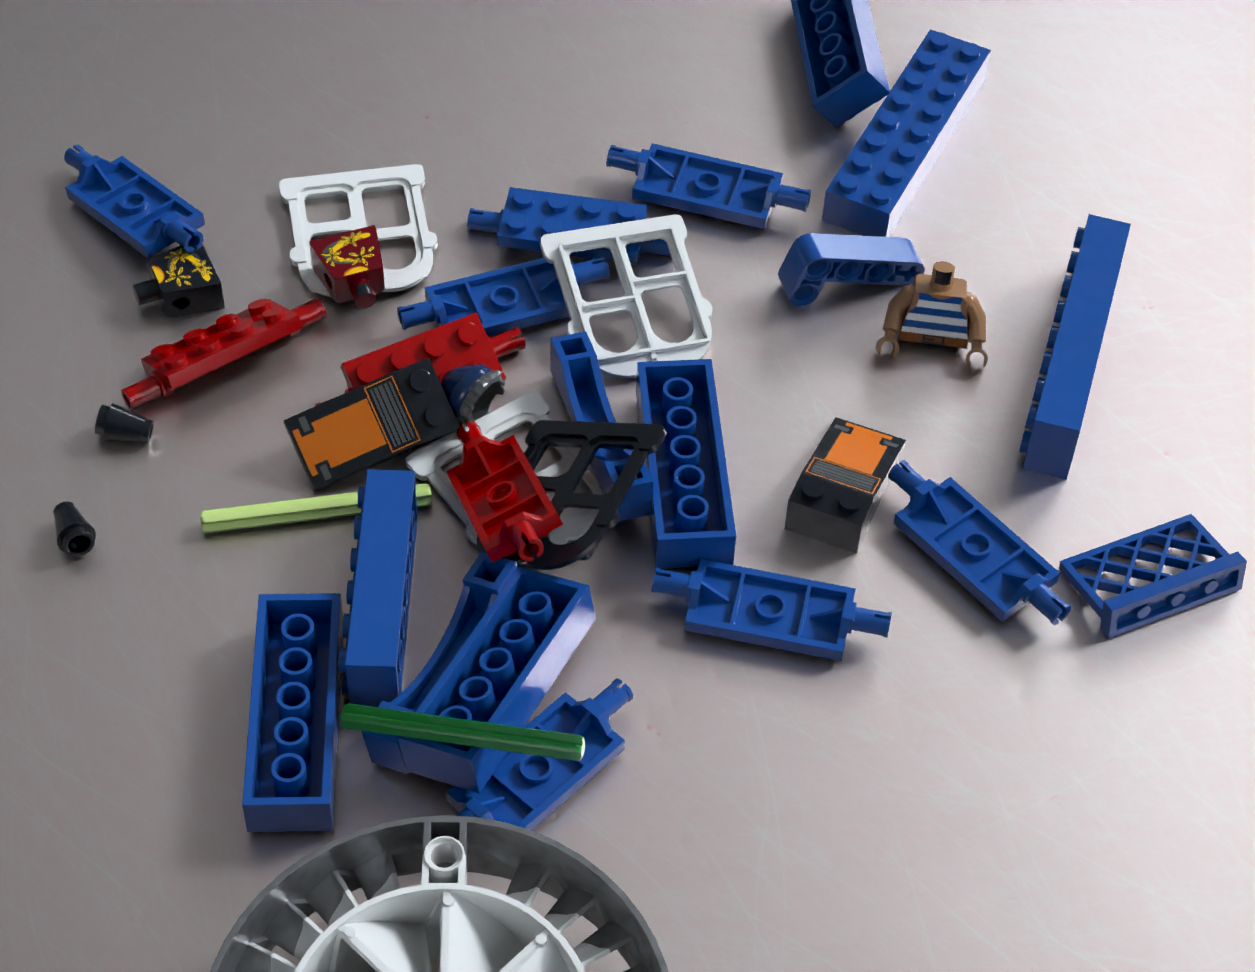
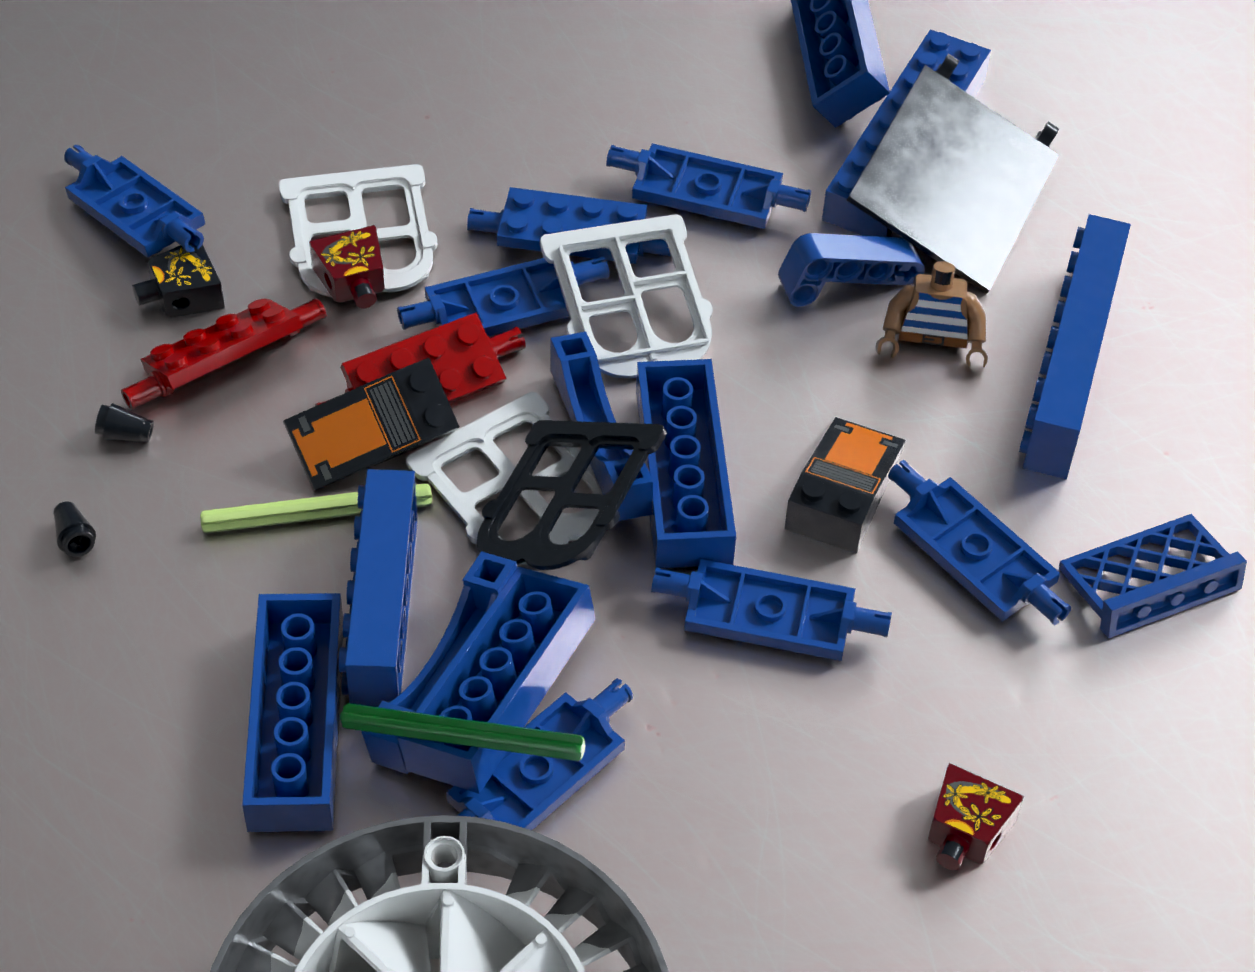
hair [441,364,505,427] -> none
red plate [446,421,563,563] -> none
none -> flag [847,53,1059,294]
none -> dark red torso [928,763,1024,871]

